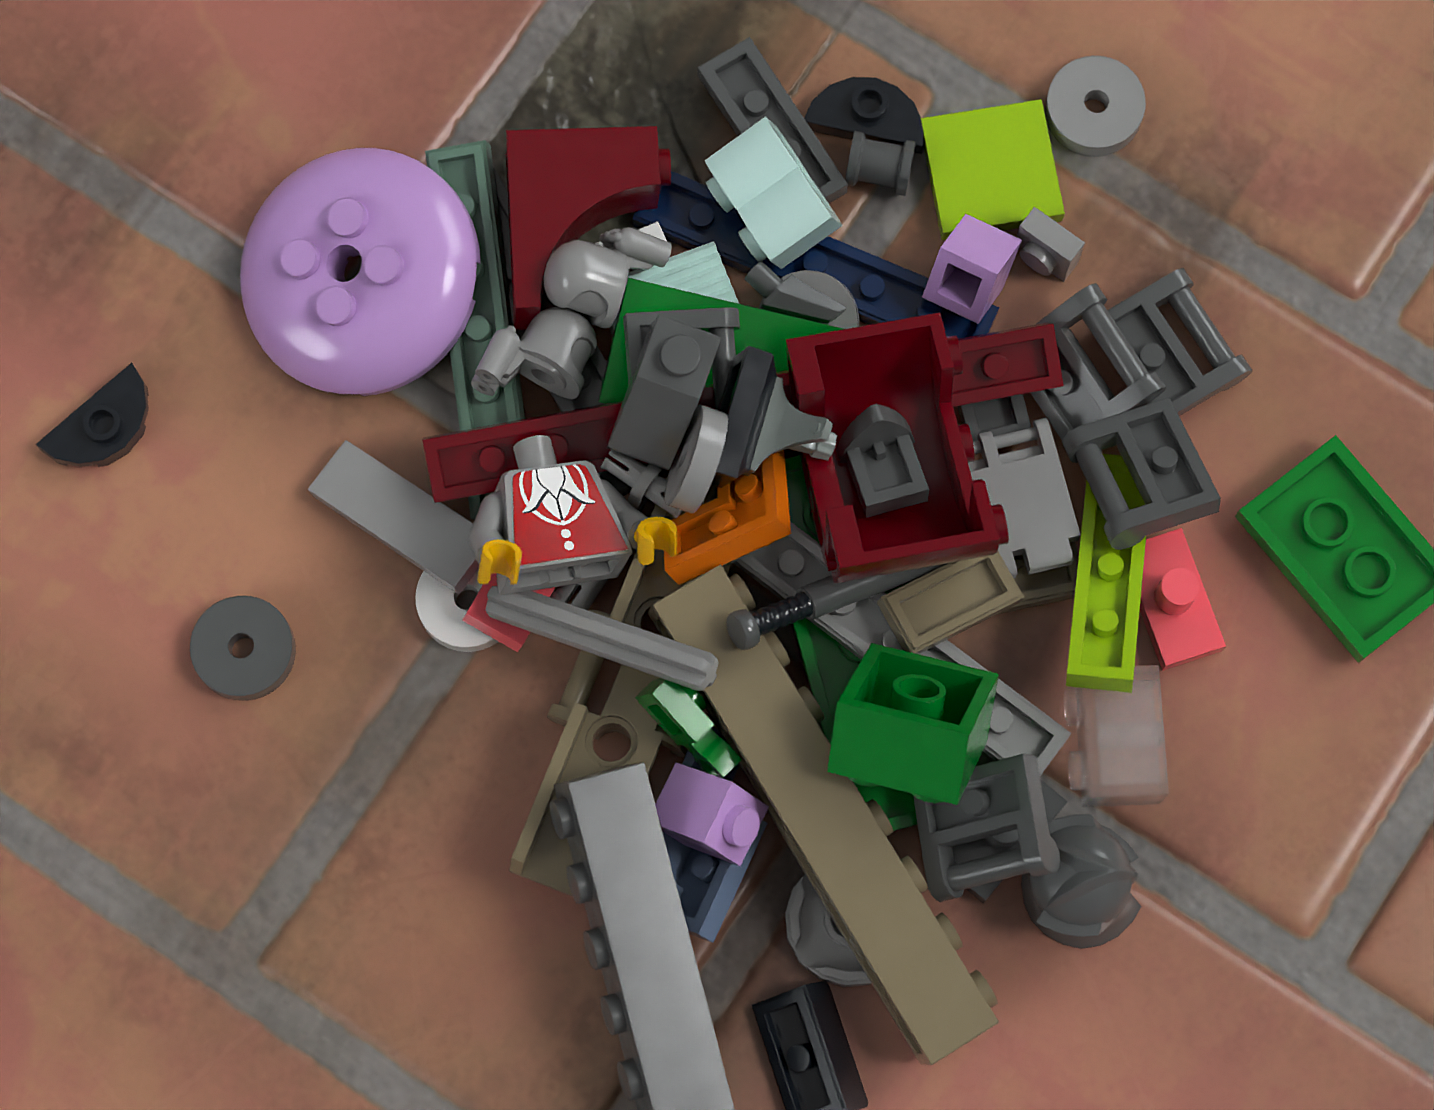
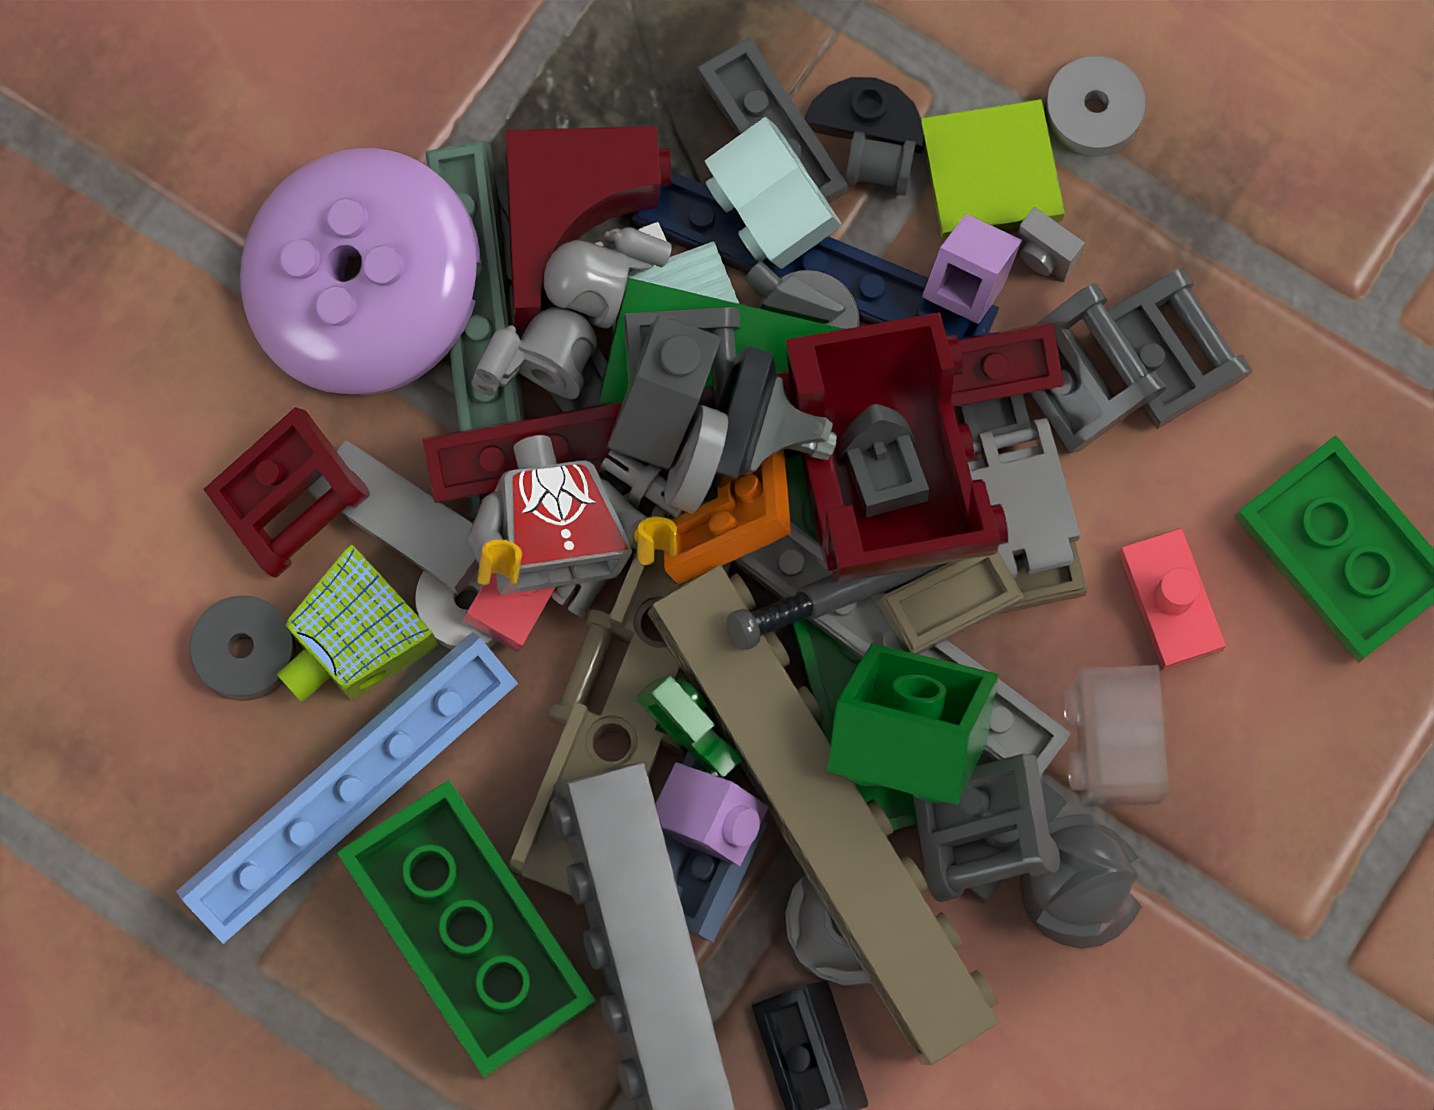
black plate [35,362,149,467] -> none
light grey axle [485,586,718,691] -> none
dark grey plate [1062,397,1221,550] -> none
lime plate [1066,454,1146,693] -> none
none -> light blue plate [176,632,518,944]
none -> dark red plate [203,407,370,578]
none -> lime torso [276,544,439,703]
none -> green brick [337,779,596,1080]

